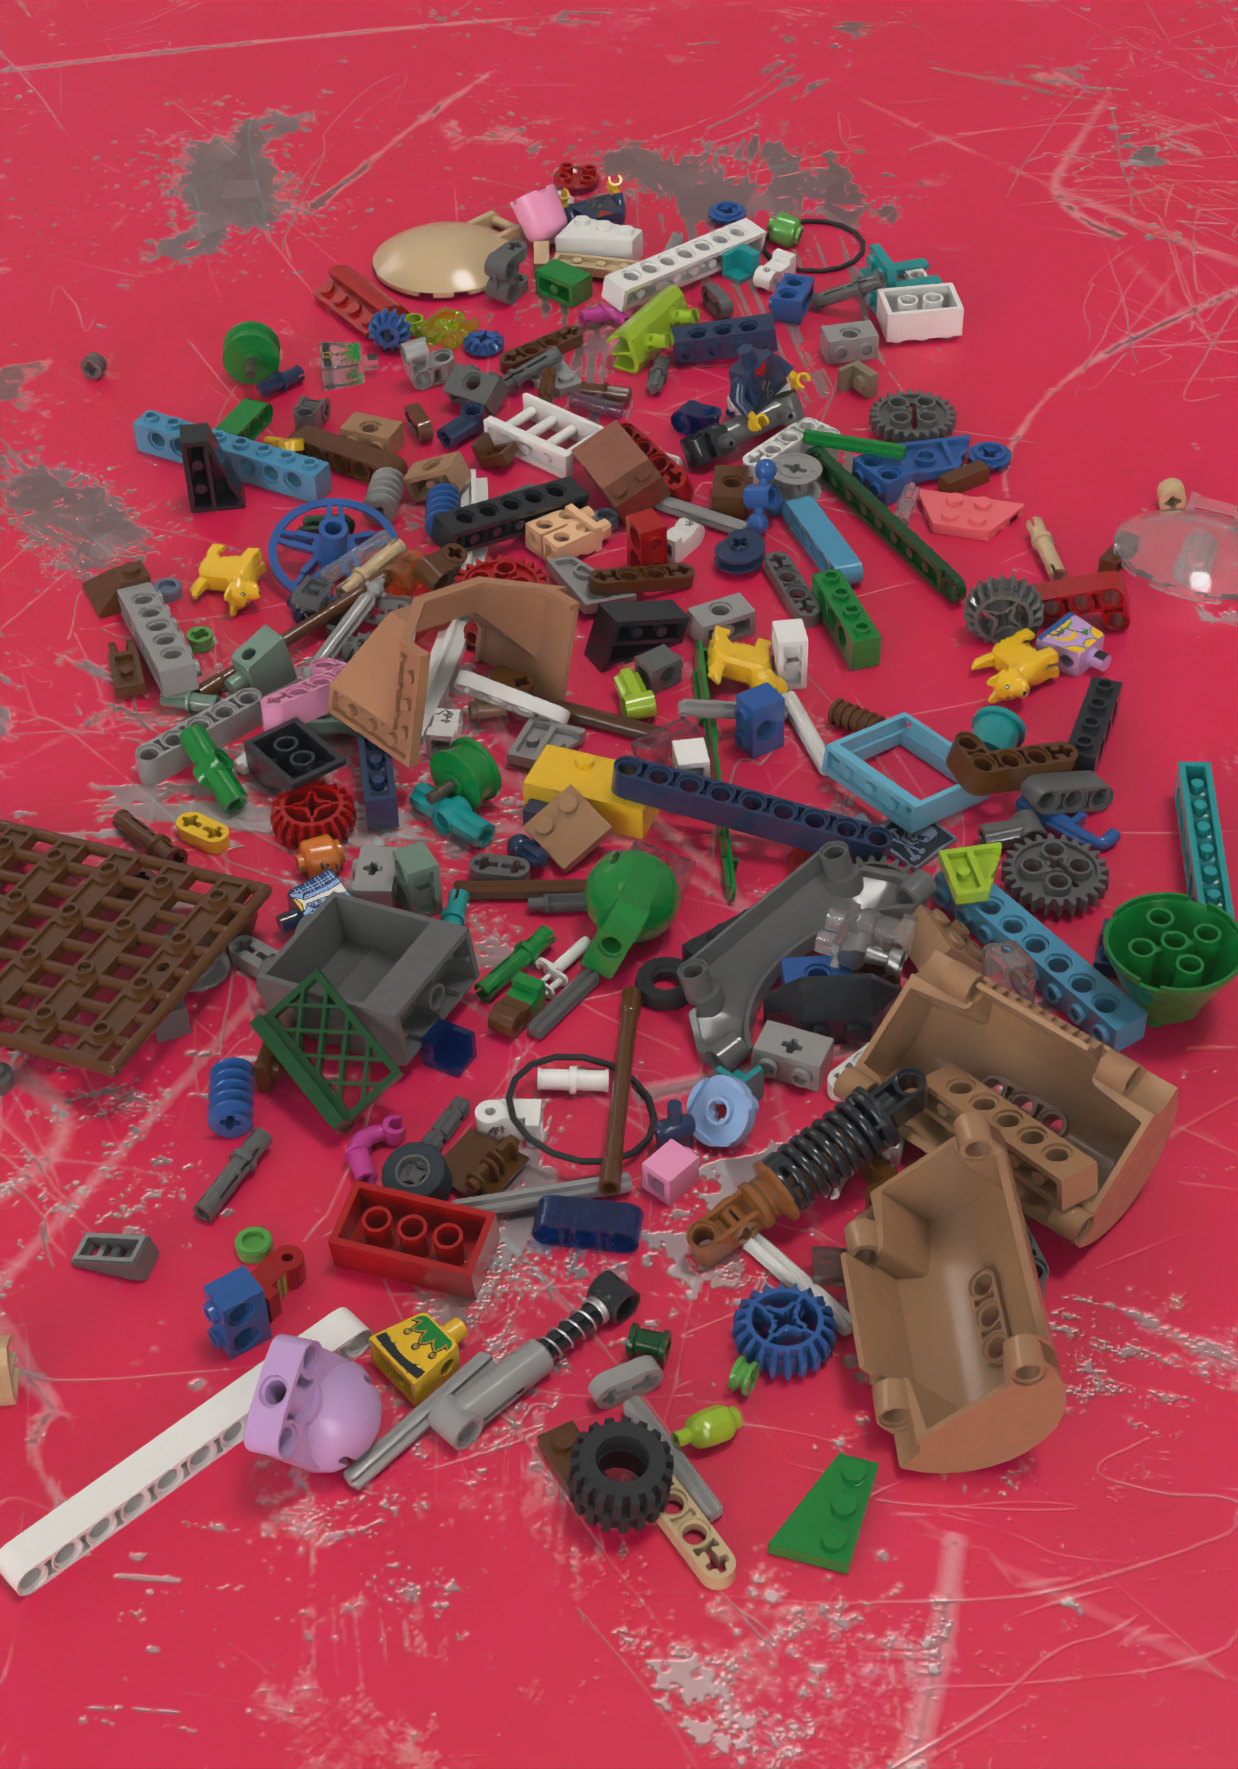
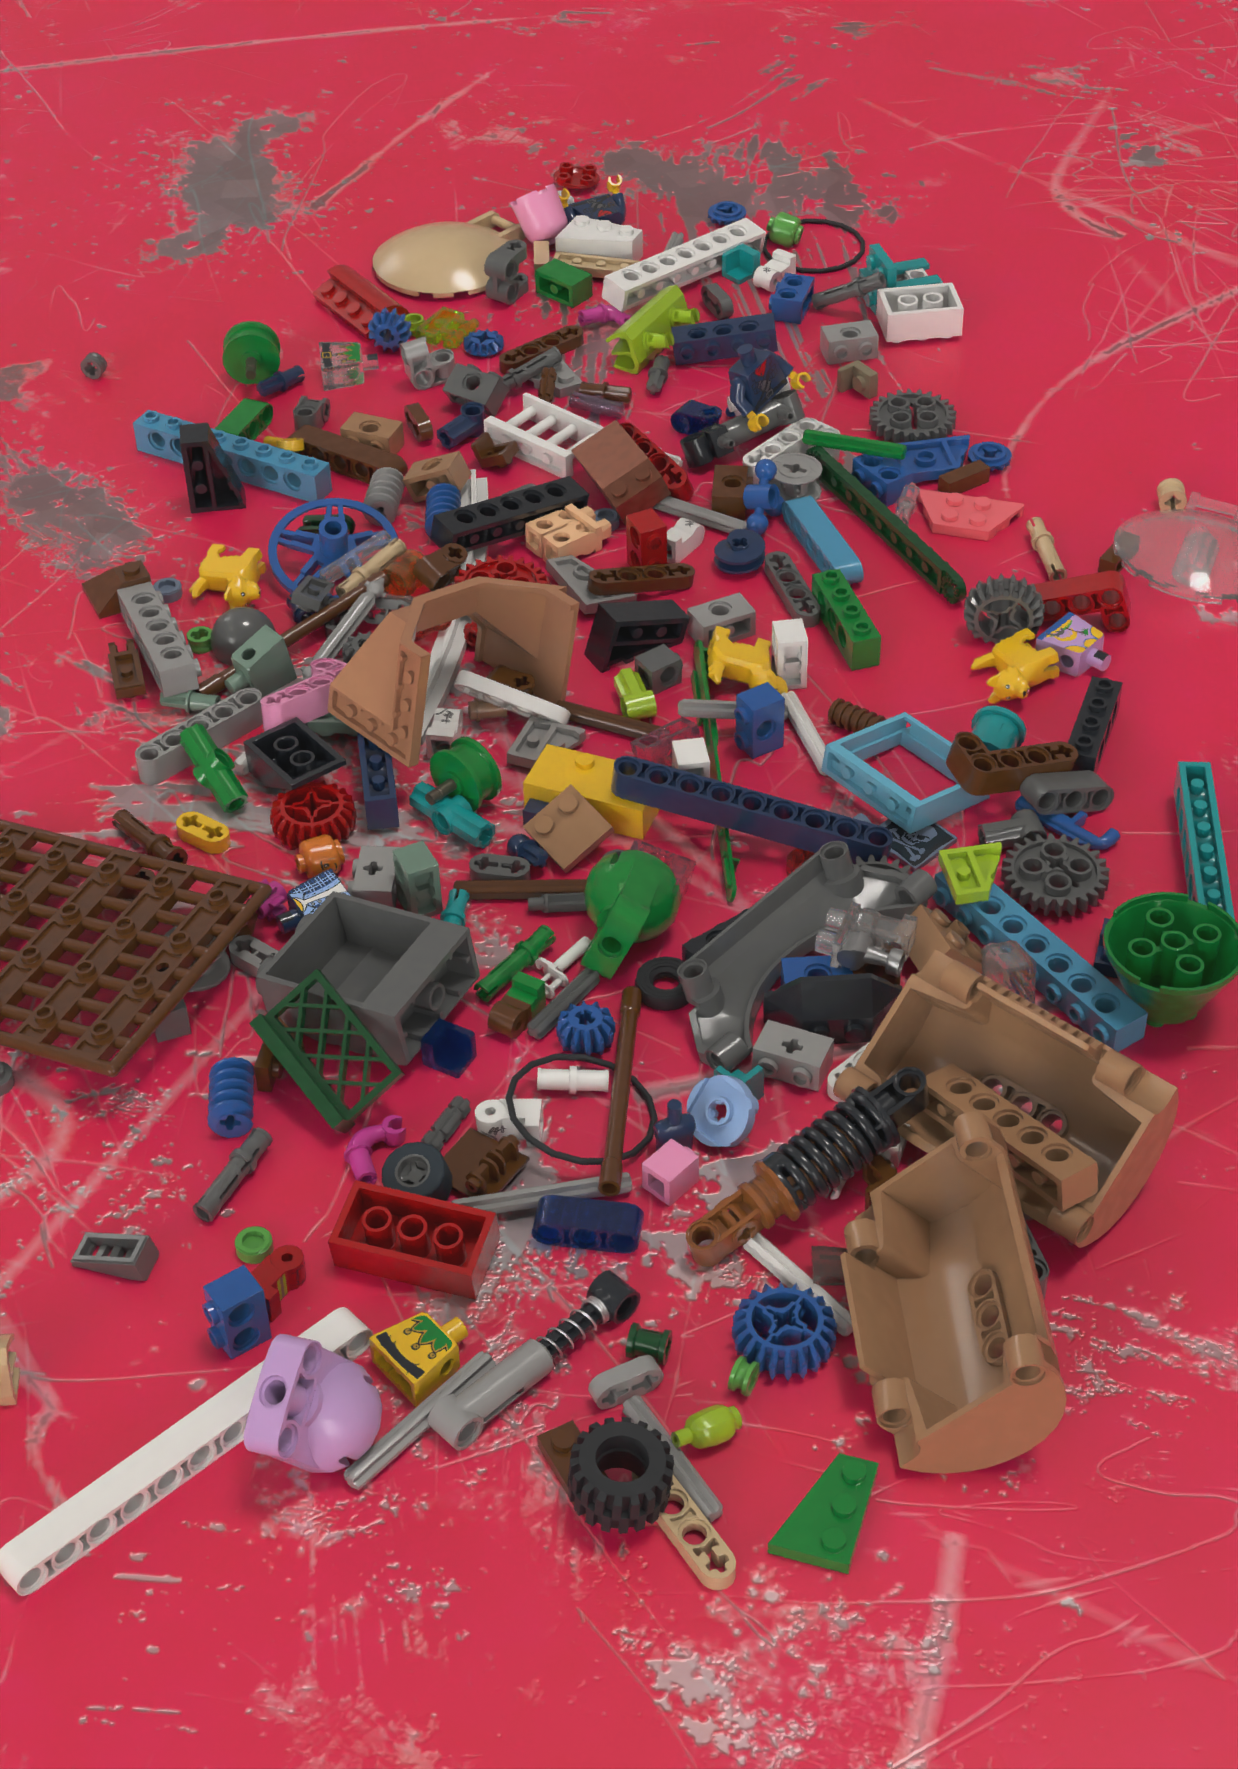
none -> dark grey piece [210,606,276,666]
none -> dark pink gear [247,879,288,921]
none -> blue gear [556,1000,616,1056]

